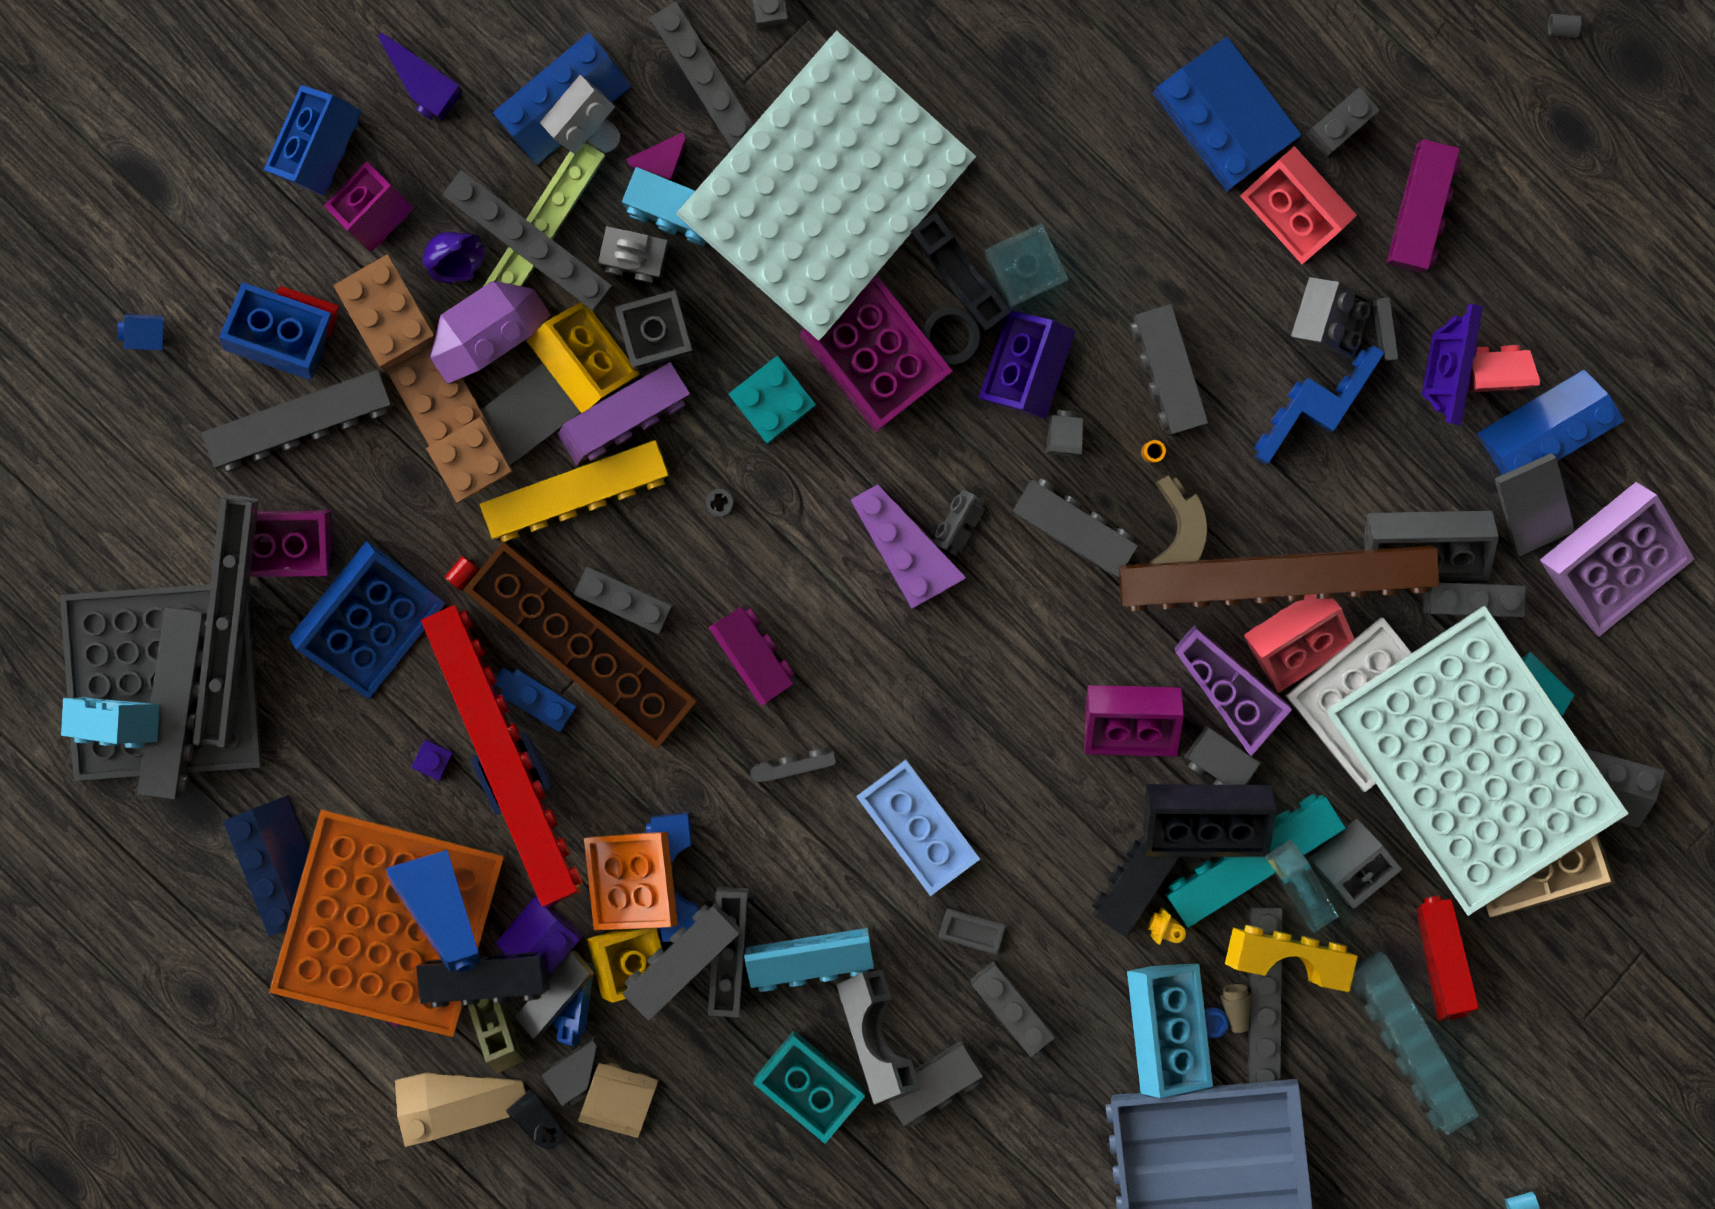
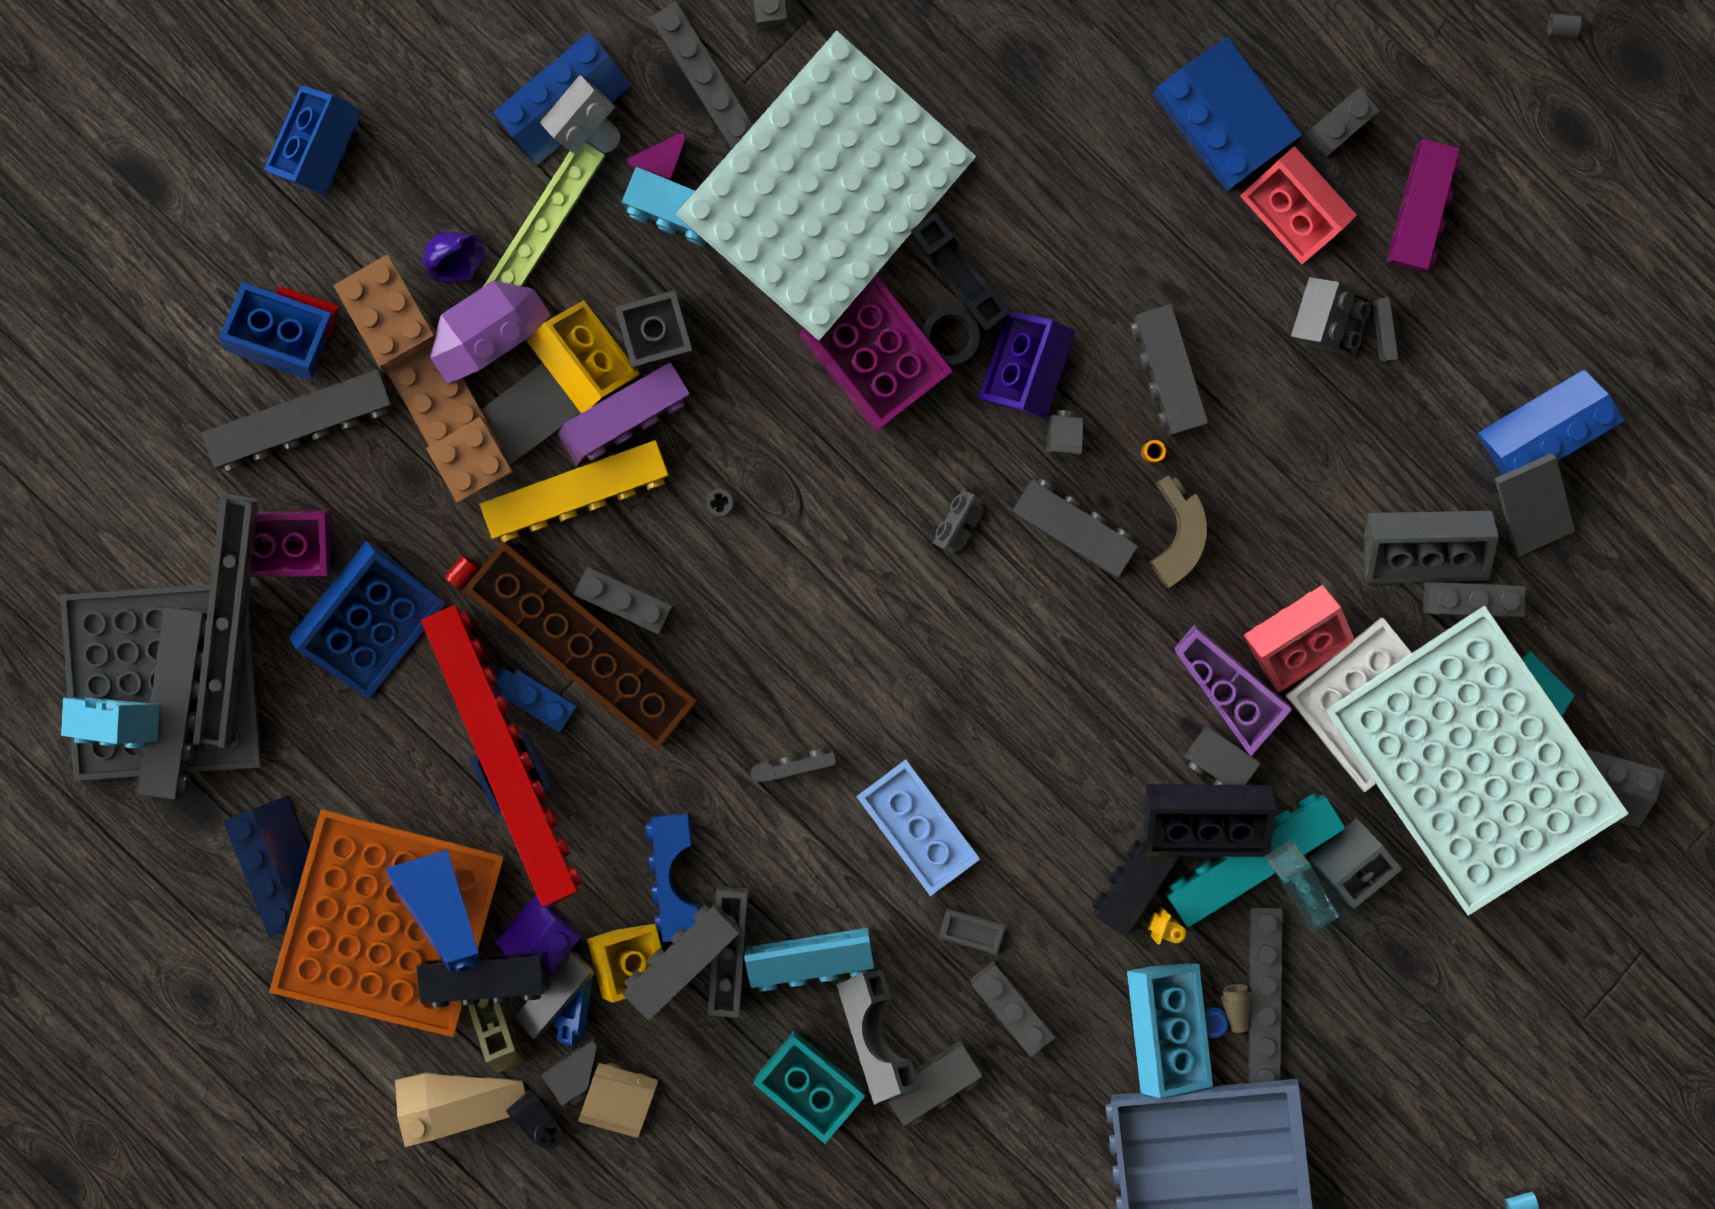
blue brick [118,314,163,350] -> none
magenta slope [324,161,414,252] -> none
dark purple slope [378,32,463,121] -> none
dark purple plate [411,739,454,781] -> none
dark grey brick [442,170,614,314] -> none
orange plate [584,832,678,930] -> none
light grey brick [598,226,669,283] -> none
magenta slope [709,606,795,706] -> none
teal brick [728,356,816,445] -> none
medium lavender wedge [850,484,966,609] -> none
clear light blue brick [984,223,1069,310] -> none
magenta slope [1084,685,1184,757] -> none
reddish brown brick [1119,546,1439,611] -> none
yellow arch [1225,925,1358,992] -> none
blue bracket [1254,346,1385,464] -> none
clear light blue brick [1351,951,1479,1135] -> none
red slope [1416,896,1479,1022] -> none
dark purple wing [1421,304,1483,426] -> none
coral slope [1467,345,1540,393] -> none
tan wedge [1486,834,1615,918] -> none
lavender slope [1540,482,1695,637] -> none

